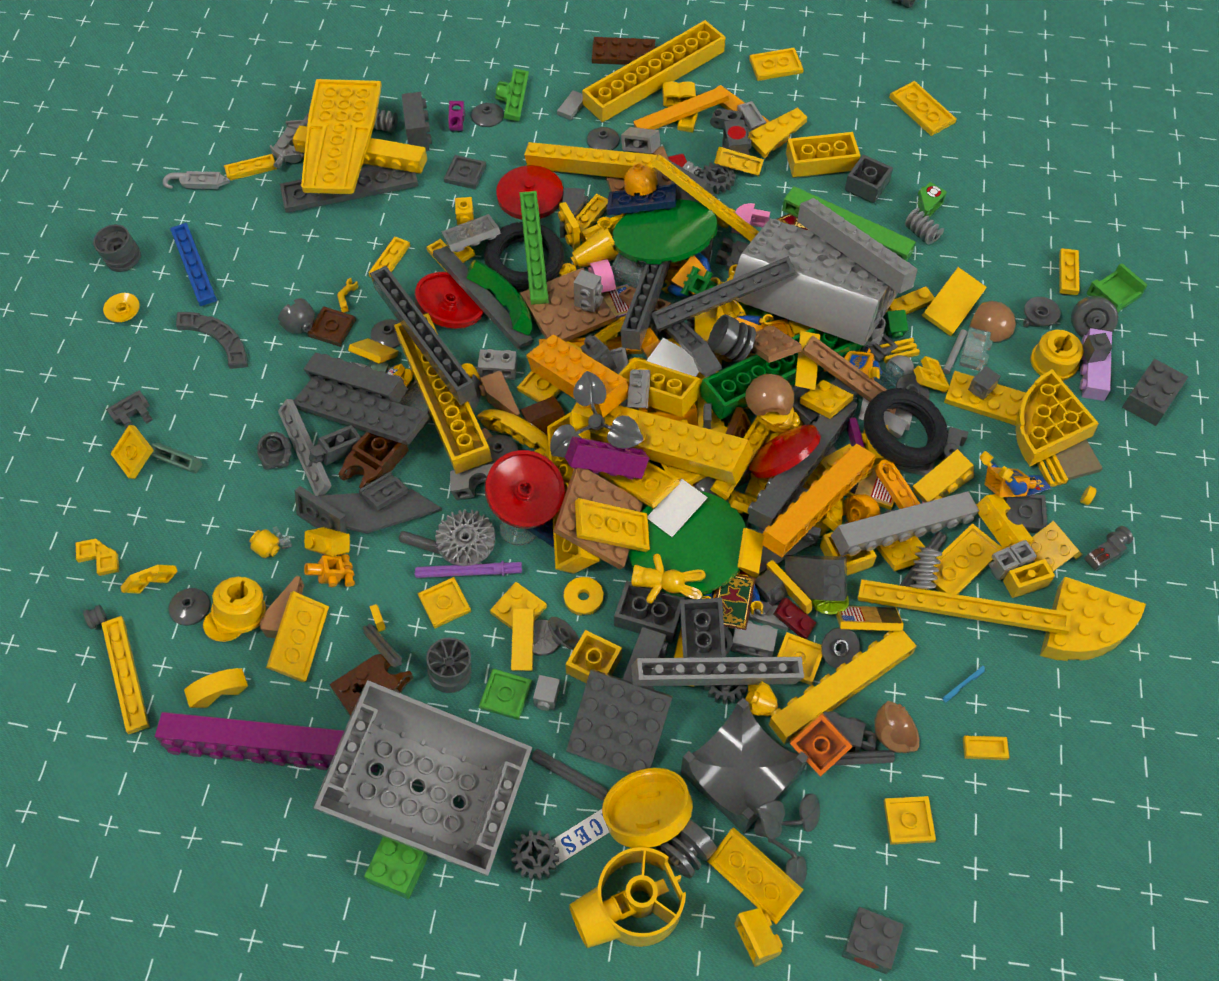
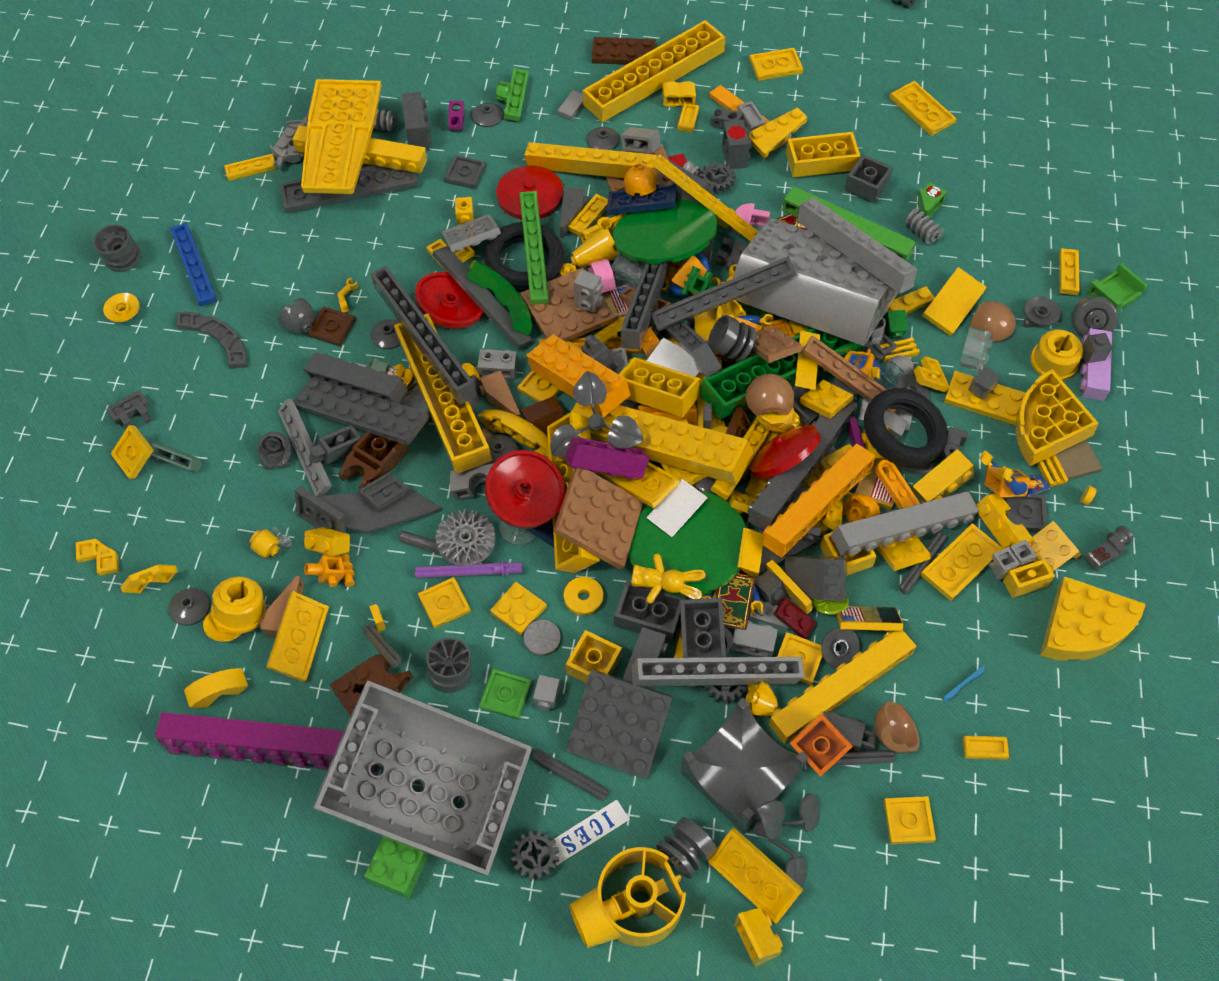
dark grey wheel [83,604,107,629] -> none
yellow plate [101,616,150,734] -> none
light grey plate [163,171,230,189] -> none
yellow tile [348,338,399,364] -> none
yellow tile [368,236,410,277] -> none
yellow tile [511,609,534,671] -> none
dark grey dish [548,617,579,650] -> none
yellow plate [558,202,580,250] -> none
yellow tile [575,498,650,552] -> none
yellow piece [602,768,693,848] -> none
light grey plate [627,370,650,409] -> none
light orange tile [633,86,729,130] -> none
yellow tile [714,147,764,176] -> none
dark grey brick [842,907,904,974] -> none
yellow plate [858,579,1071,635] -> none
light grey piece [910,546,942,590] -> none
light grey bar [943,329,967,374] -> none
dark grey brick [1122,358,1188,426] -> none

